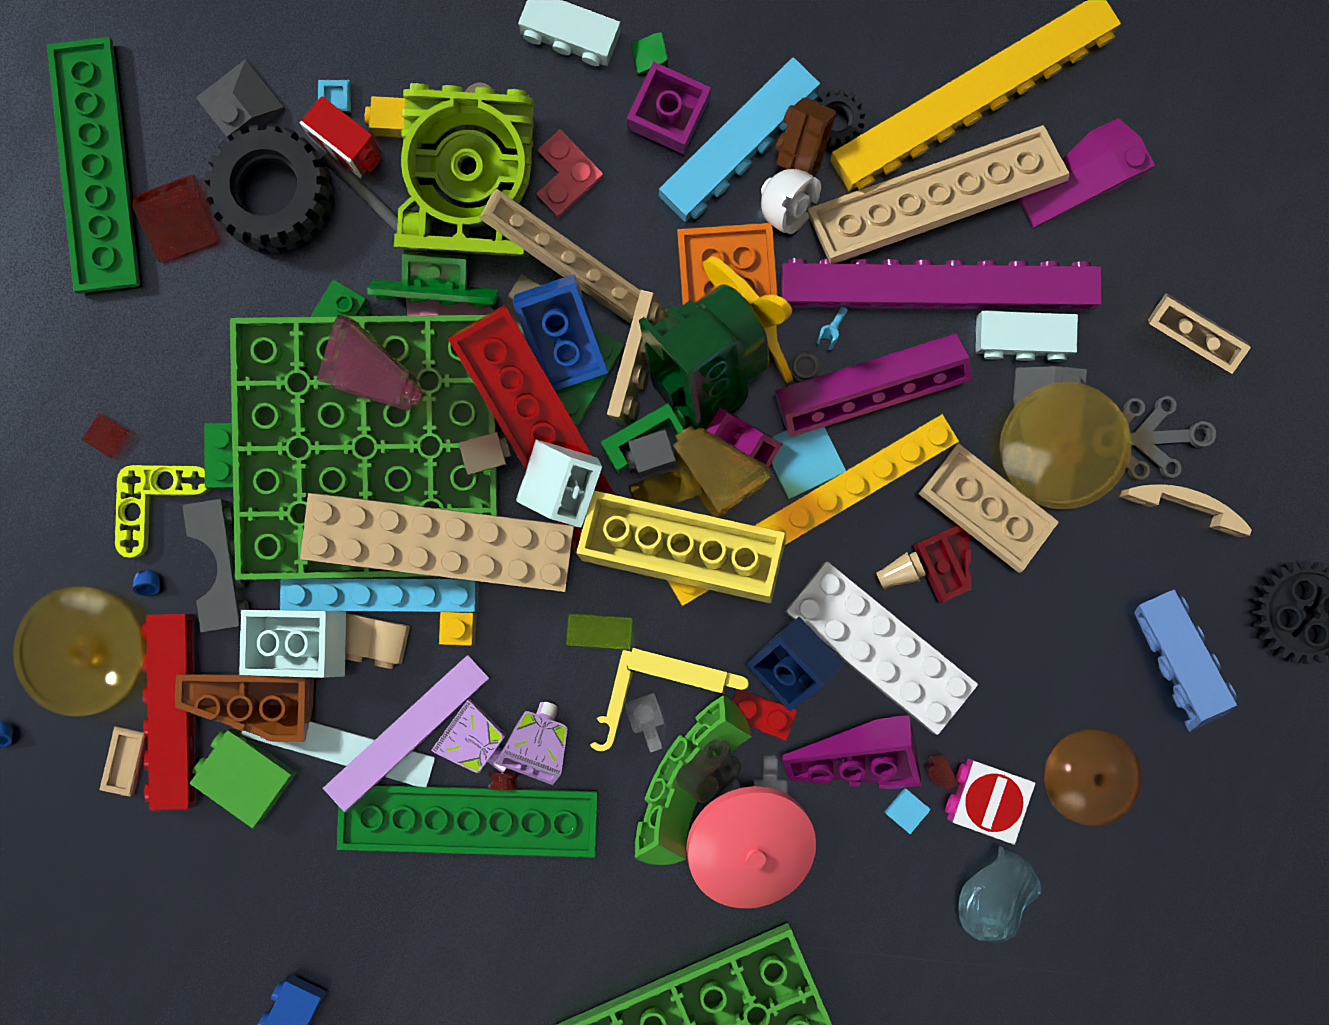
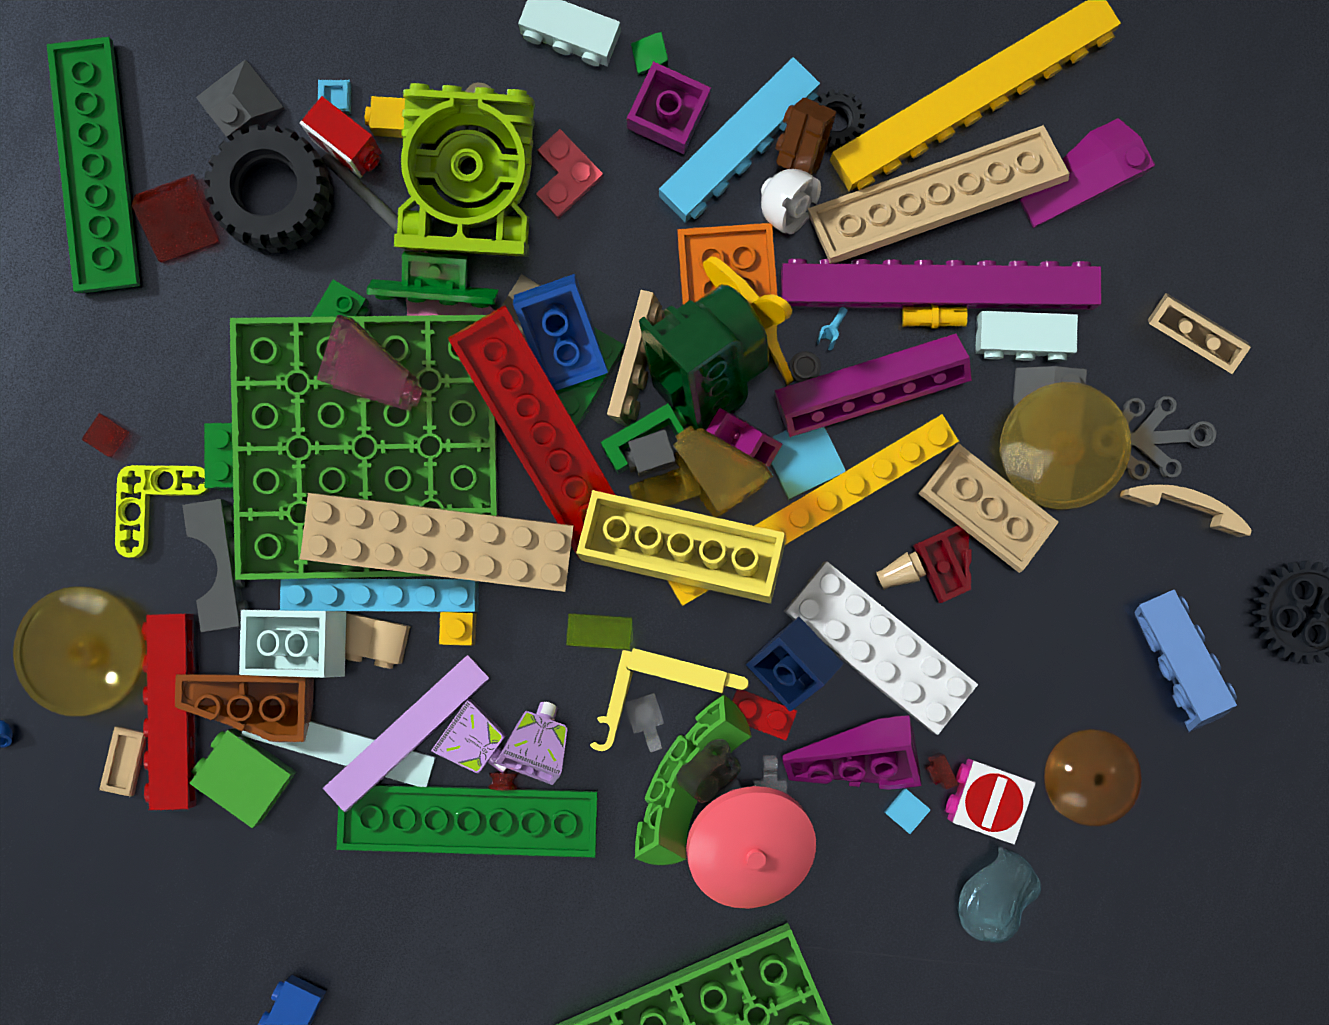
blue hinge [133,569,160,596] -> none
dark tan brick [459,432,511,475] -> none
tan tile [479,189,641,324] -> none
light aqua slope [516,439,602,528] -> none
none -> yellow pin [902,304,968,329]

